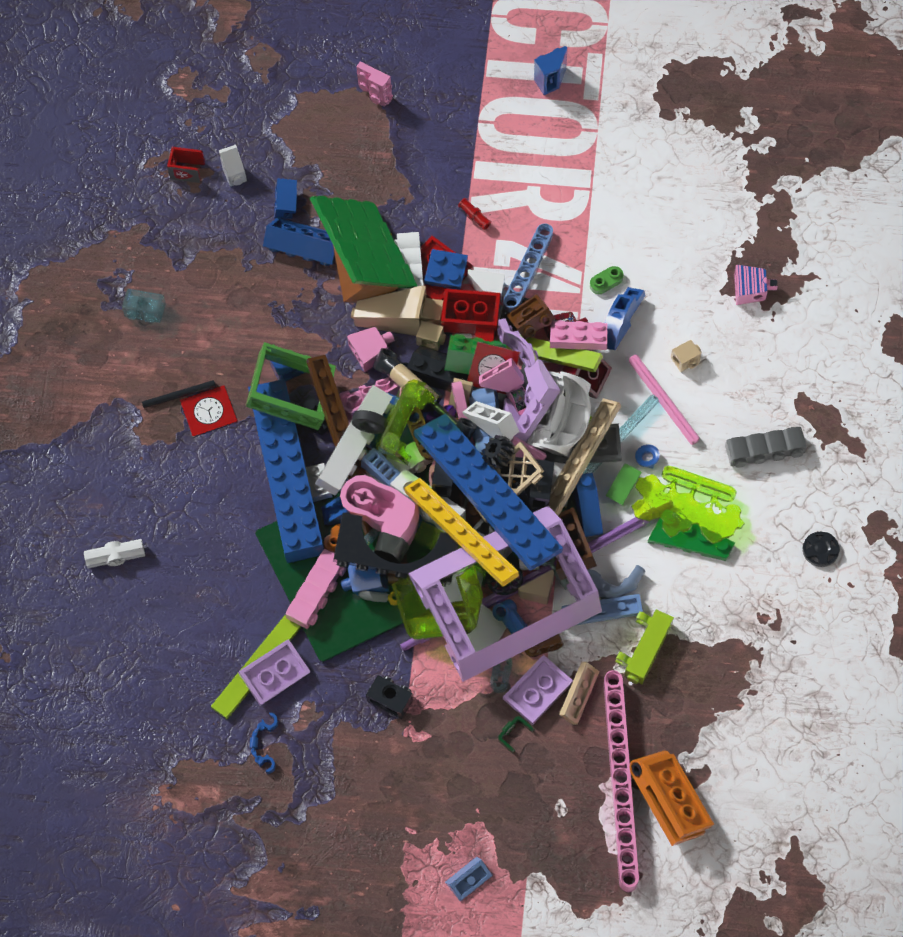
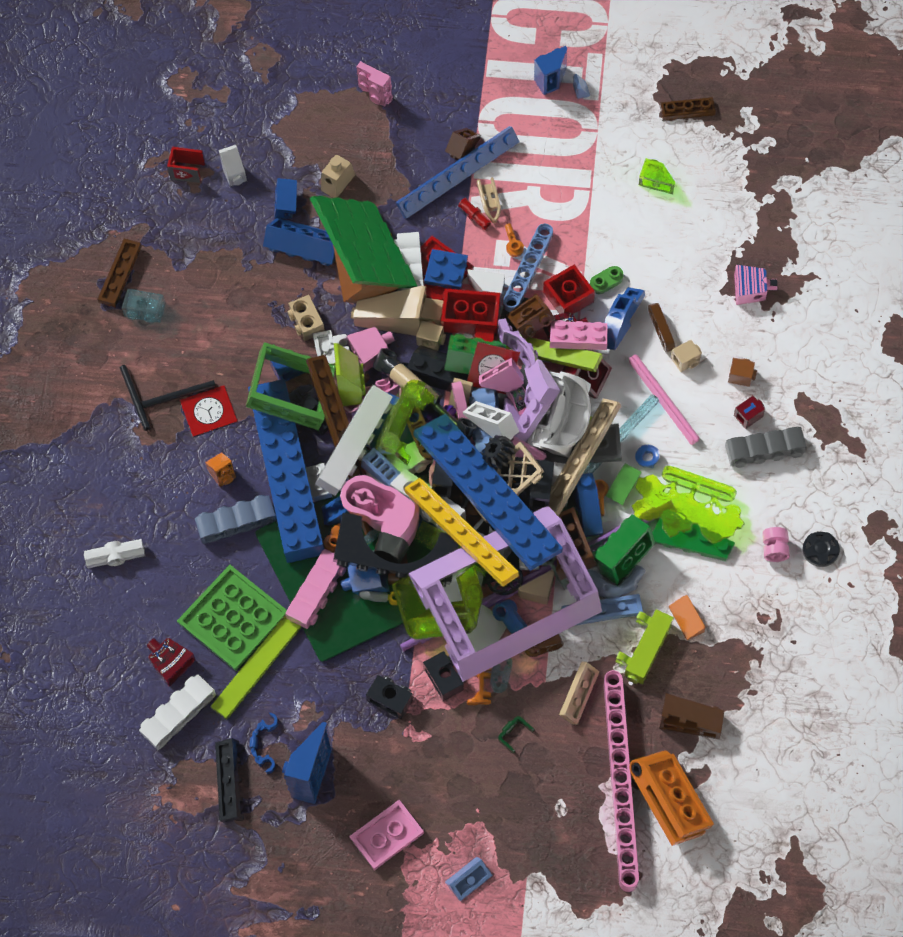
lavender plate [238,639,310,706] -> none
black tyre [352,410,387,434] -> none
lavender plate [503,655,573,725] -> none
none -> reddish brown plate [97,238,142,308]
none -> black piece [119,365,151,431]
none -> white brick [139,675,216,750]
none -> dark red torso [147,638,196,687]
none -> bright green plate [177,565,287,671]
none -> sand blue brick [195,495,277,544]
none -> orange slope [205,452,236,487]
none -> black hinge [215,738,244,823]
none -> blue slope [282,722,333,804]
none -> tan brick [287,295,325,341]
none -> white plate [313,330,350,365]
none -> tan torso [321,155,355,198]
none -> lime slope [334,343,366,406]
none -> bright pink plate [350,800,424,870]
none -> blue plate [395,126,520,219]
none -> black brick [423,651,465,701]
none -> reddish brown slope [445,128,482,160]
none -> orange piece [467,668,491,706]
none -> tan piece [477,177,501,224]
none -> orange plate [505,223,524,257]
none -> red brick [543,264,595,314]
none -> medium blue slope [573,74,590,99]
none -> green brick [594,514,655,586]
none -> orange plate [595,479,609,517]
none -> clear neon green slope [638,158,675,195]
none -> reddish brown beam [648,302,675,352]
none -> reddish brown wedge [659,693,724,740]
none -> reddish brown tile [660,97,716,121]
none -> orange slope [668,595,705,640]
none -> dark orange brick [728,358,757,387]
none -> dark red brick [733,395,765,429]
none -> bright pink wheel [763,527,790,562]

